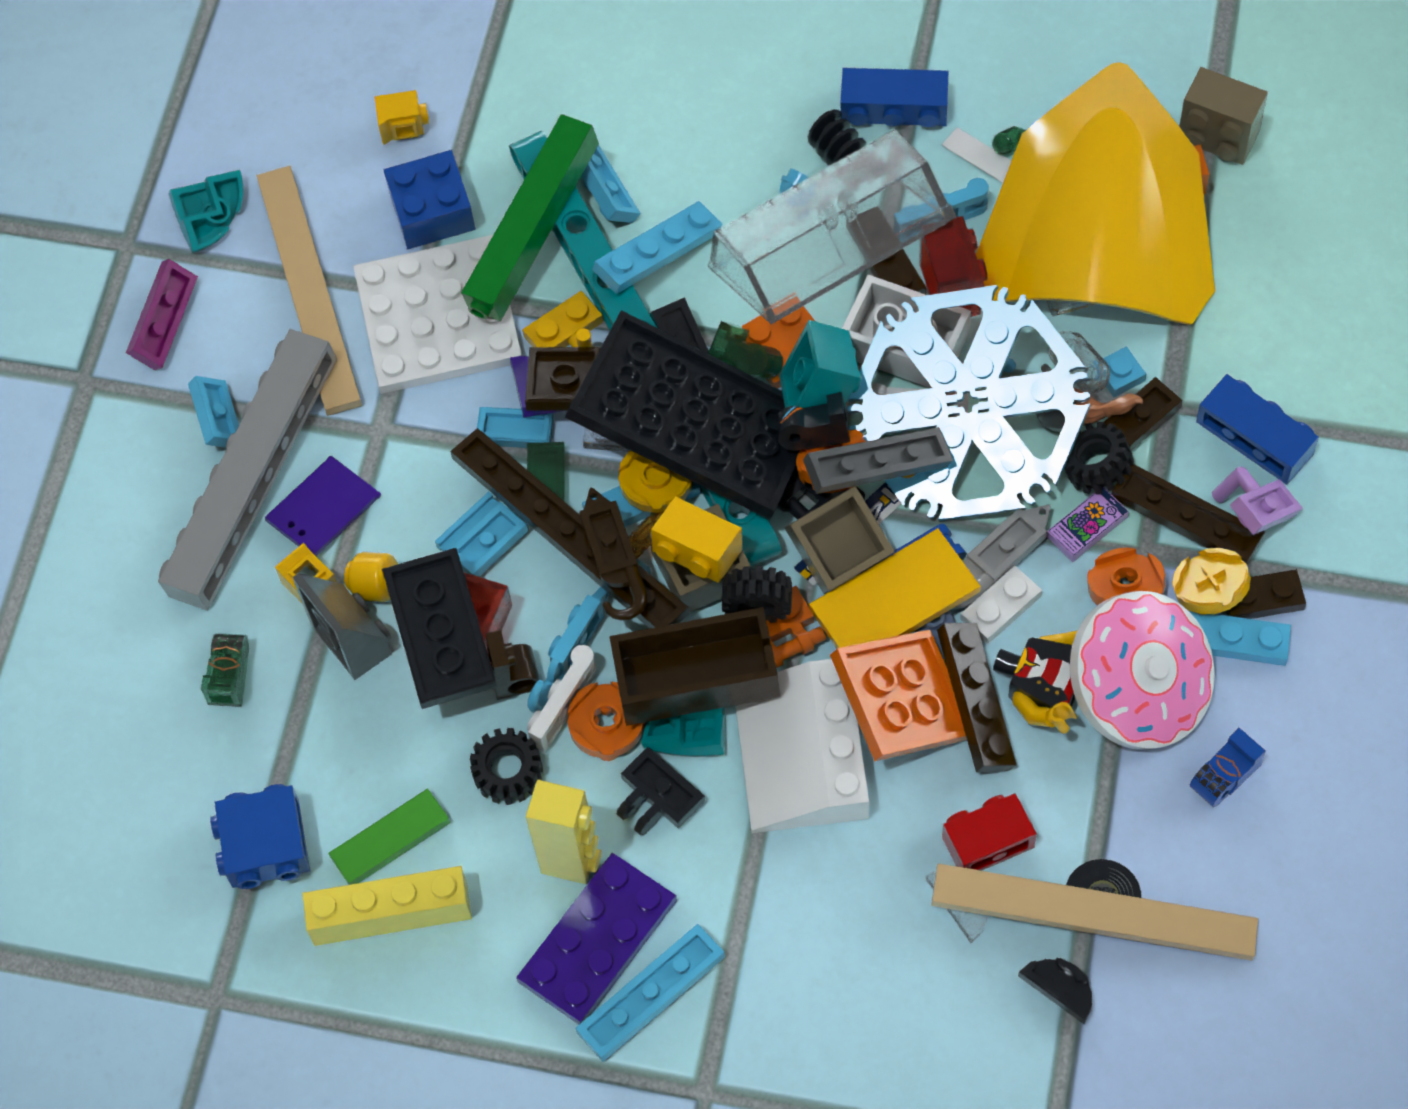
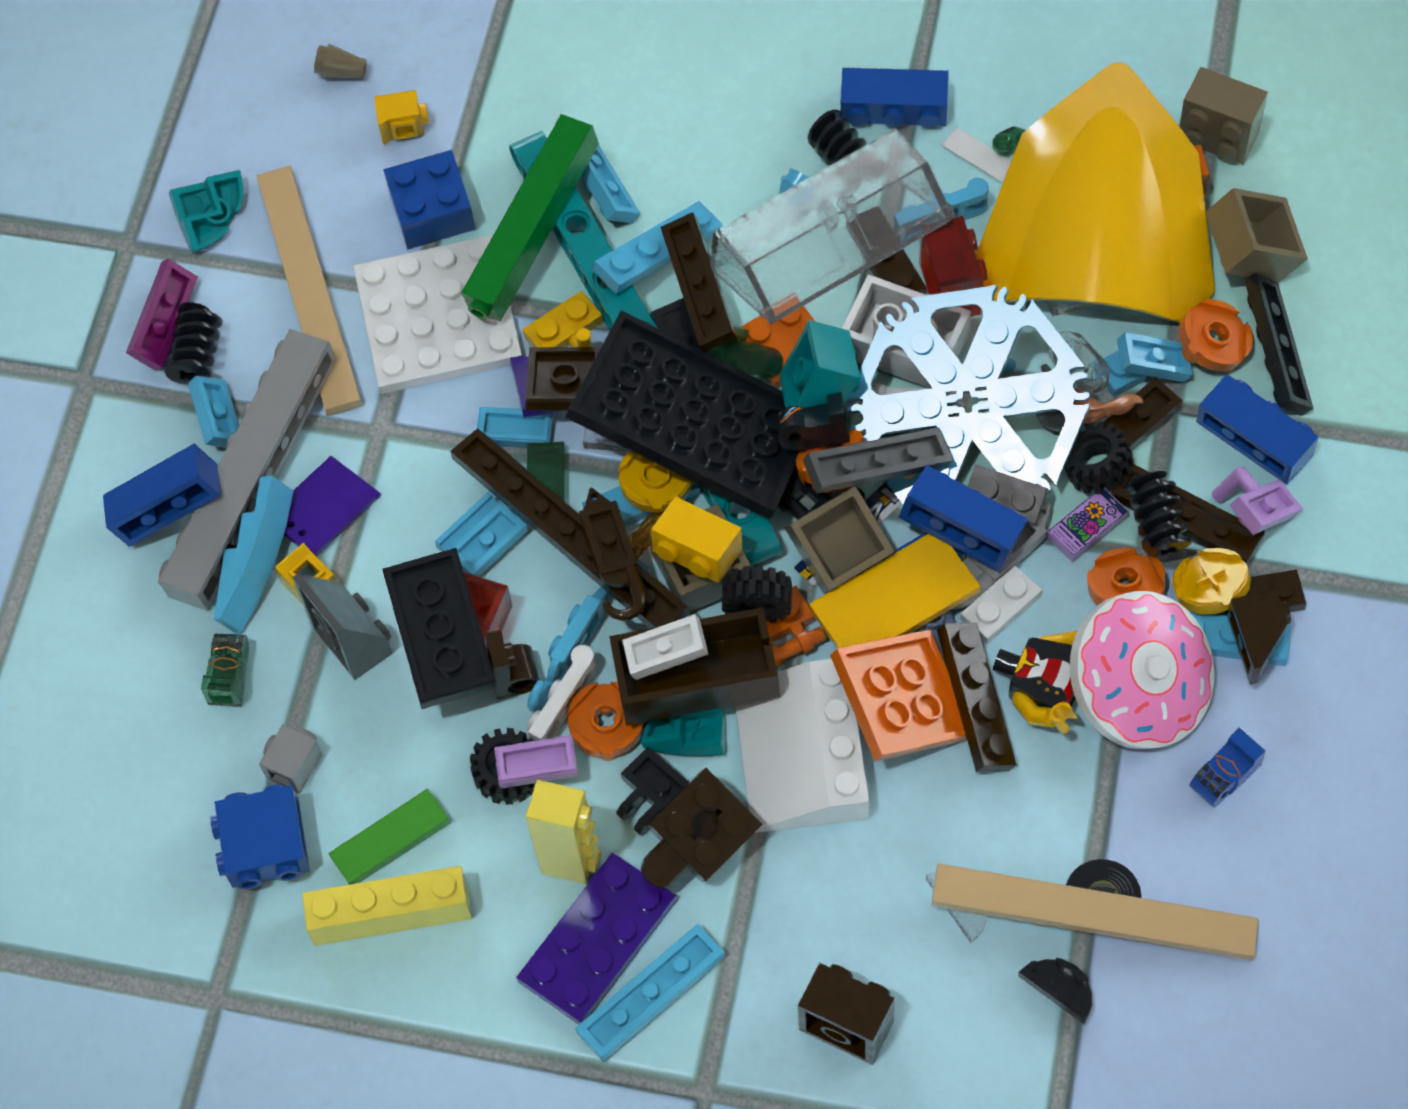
yellow head [344,552,398,602] -> none
red brick [942,793,1037,871] -> none
none -> blue brick [103,443,221,547]
none -> black piece [165,302,223,384]
none -> medium azure slope [214,475,293,633]
none -> light grey brick [259,724,322,794]
none -> dark tan cone [314,44,367,80]
none -> lavender tile [494,735,578,789]
none -> white plate [622,614,708,680]
none -> dark brown brick [641,767,763,888]
none -> dark brown plate [660,212,738,352]
none -> dark brown brick [798,963,895,1065]
none -> blue brick [898,465,1028,572]
none -> plate [967,464,1048,524]
none -> medium azure plate [1117,332,1193,383]
none -> black piece [1126,471,1192,557]
none -> orange plate [1179,299,1253,372]
none -> dark tan piece [1205,188,1308,283]
none -> dark brown slope [1226,589,1291,684]
none -> black plate [1244,273,1314,415]

